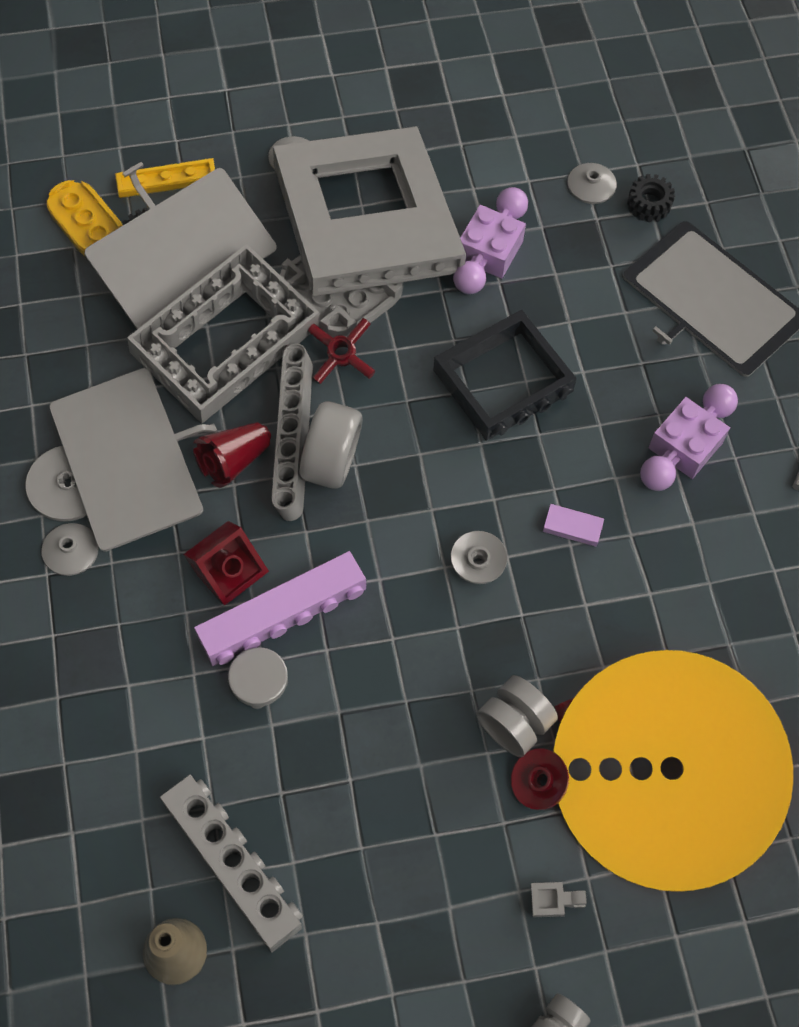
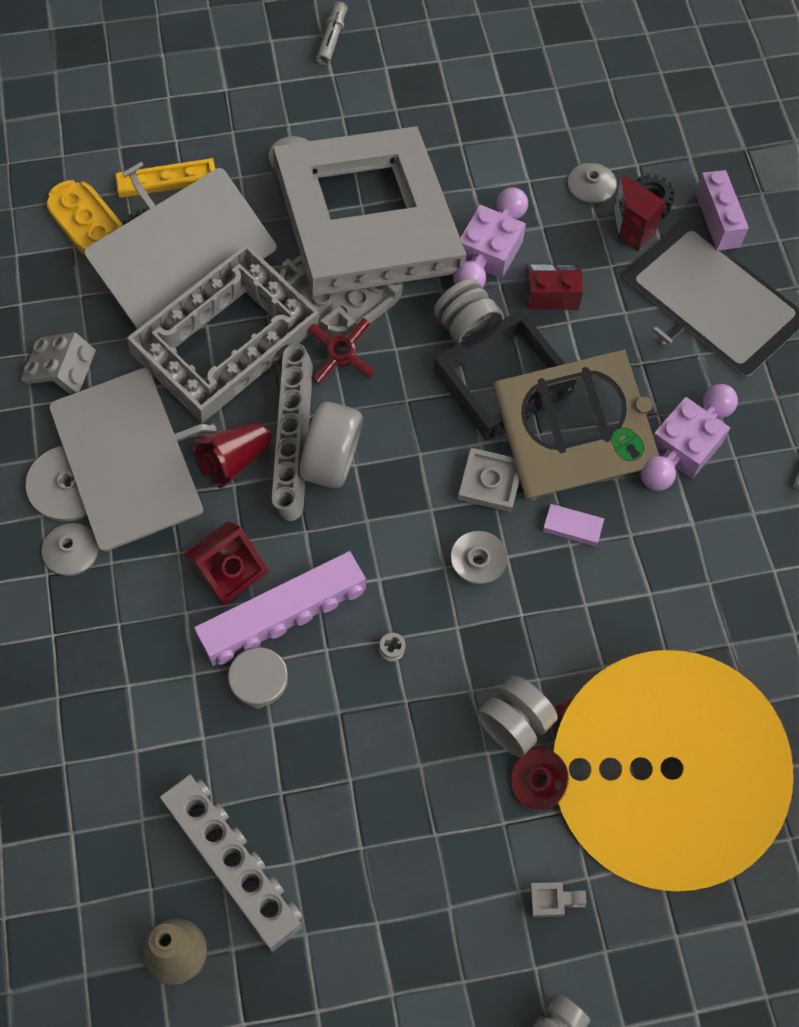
none -> light grey bracket [21,332,96,395]
none -> light grey pin [316,2,348,66]
none -> light grey bush [379,633,406,662]
none -> light grey wheel [434,279,504,344]
none -> light grey plate [458,448,520,512]
none -> dark tan door [492,349,659,501]
none -> dark red slope [526,264,583,310]
none -> dark red slope [613,175,665,251]
none -> lavender brick [695,170,749,250]

